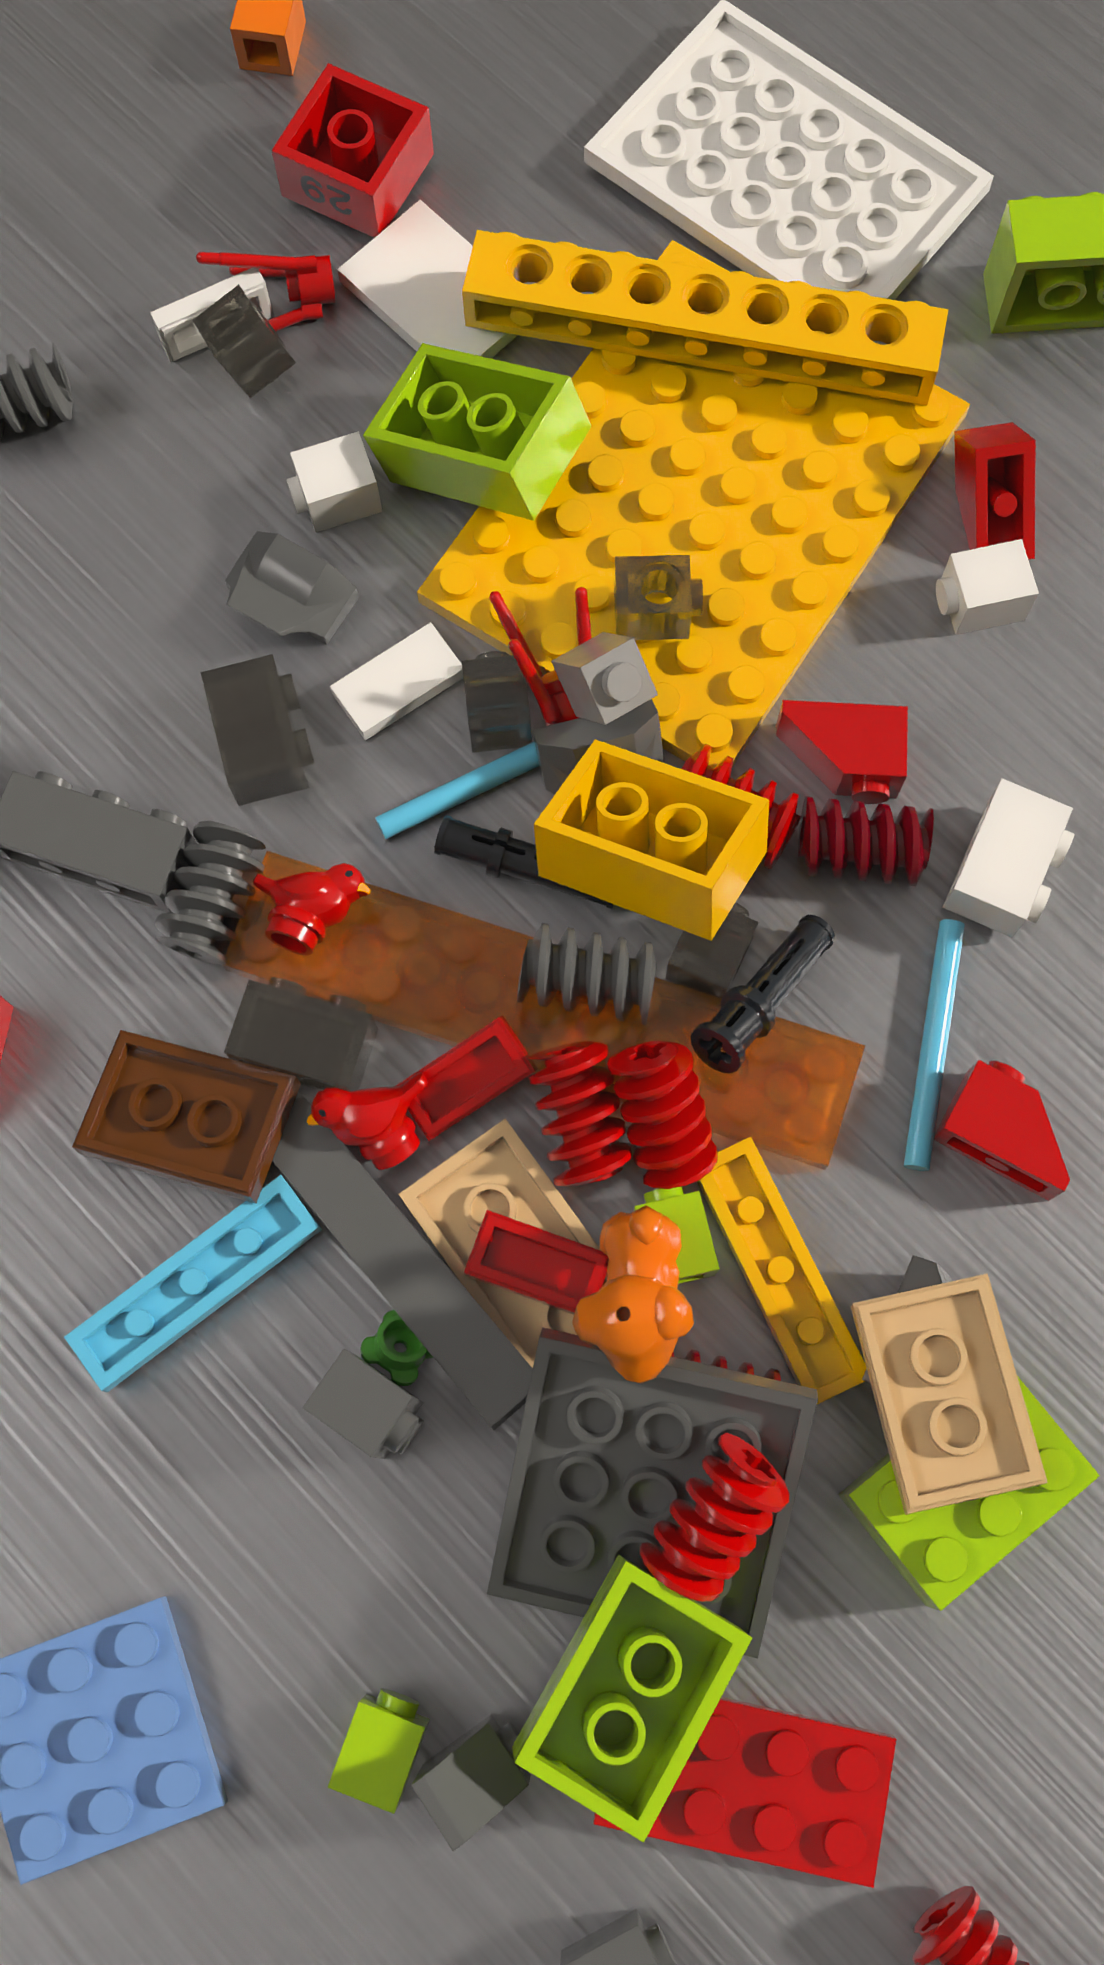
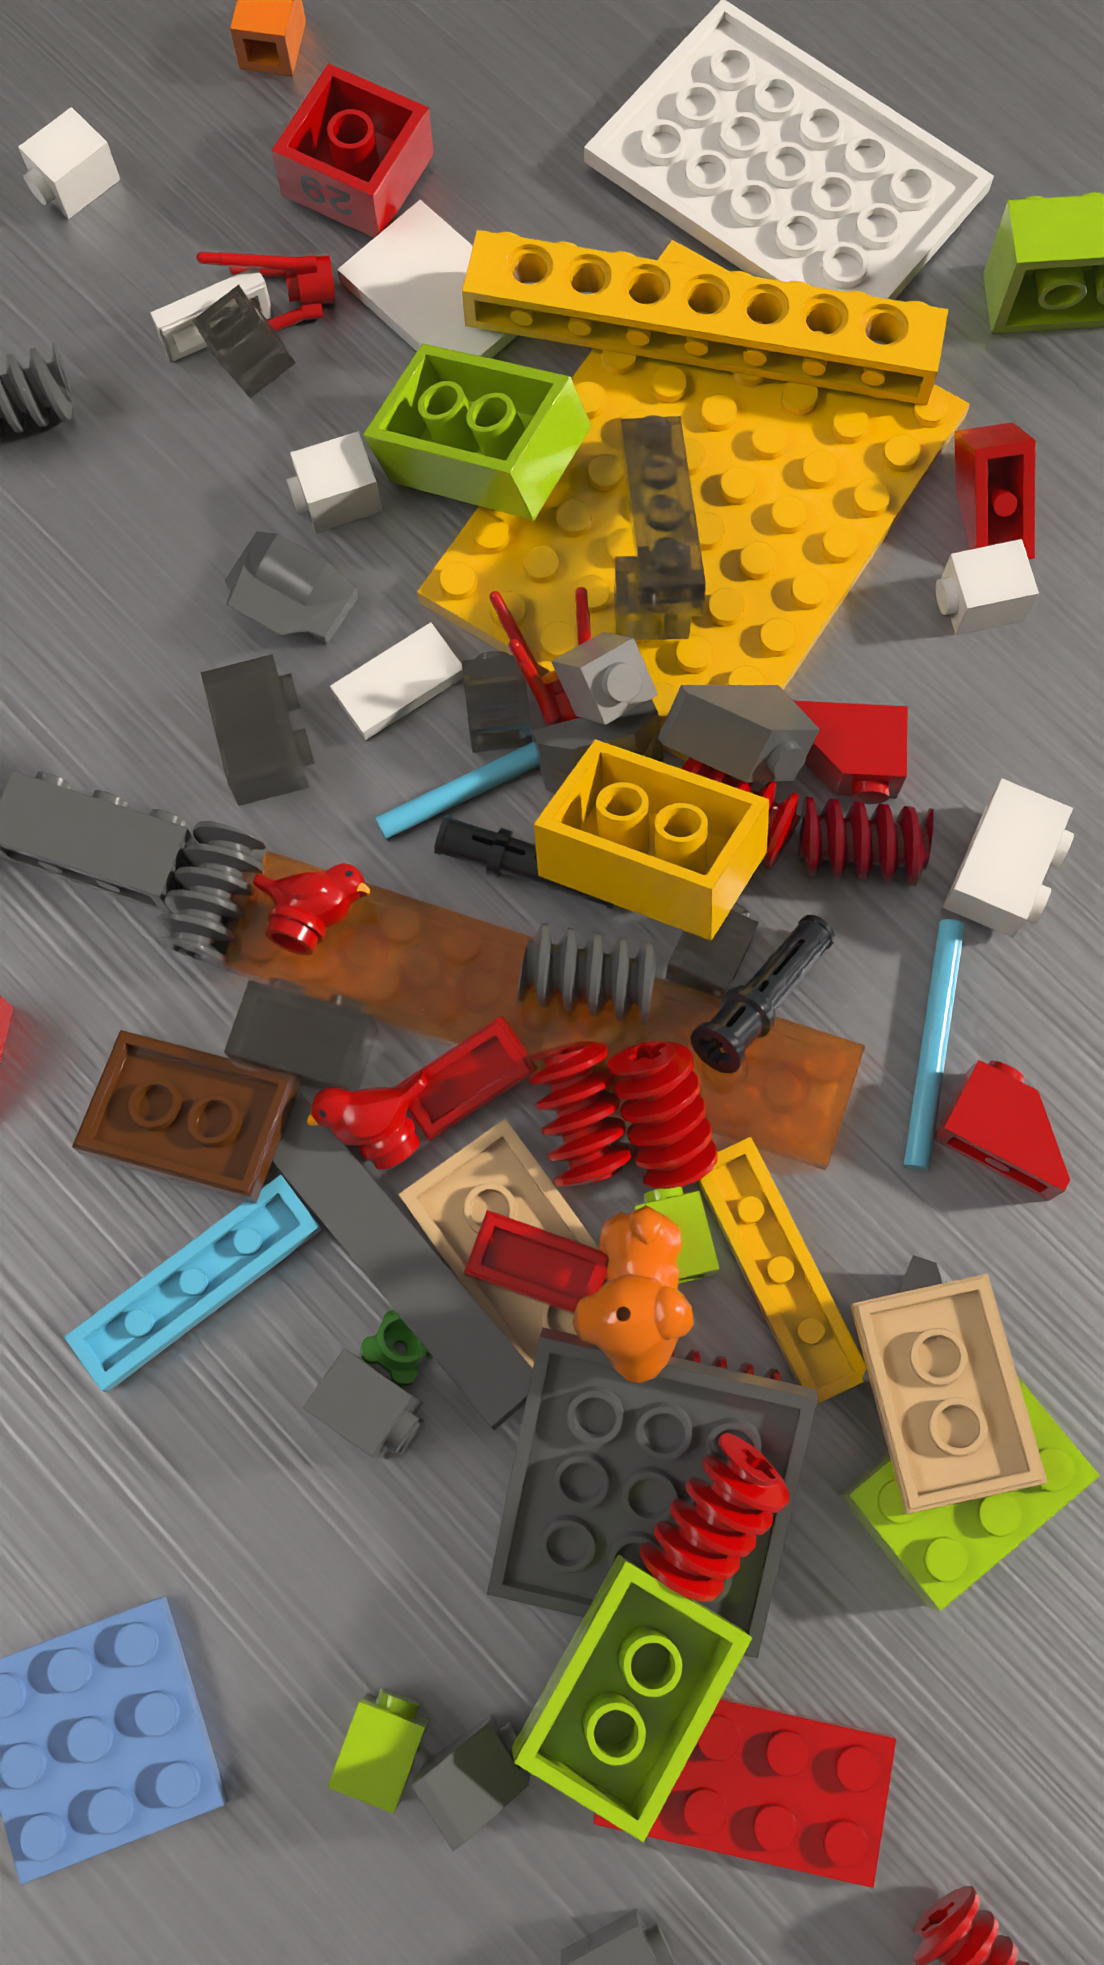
none -> white brick [18,107,120,219]
none -> clear smoke plate [621,415,706,606]
none -> dark grey slope [658,685,820,783]

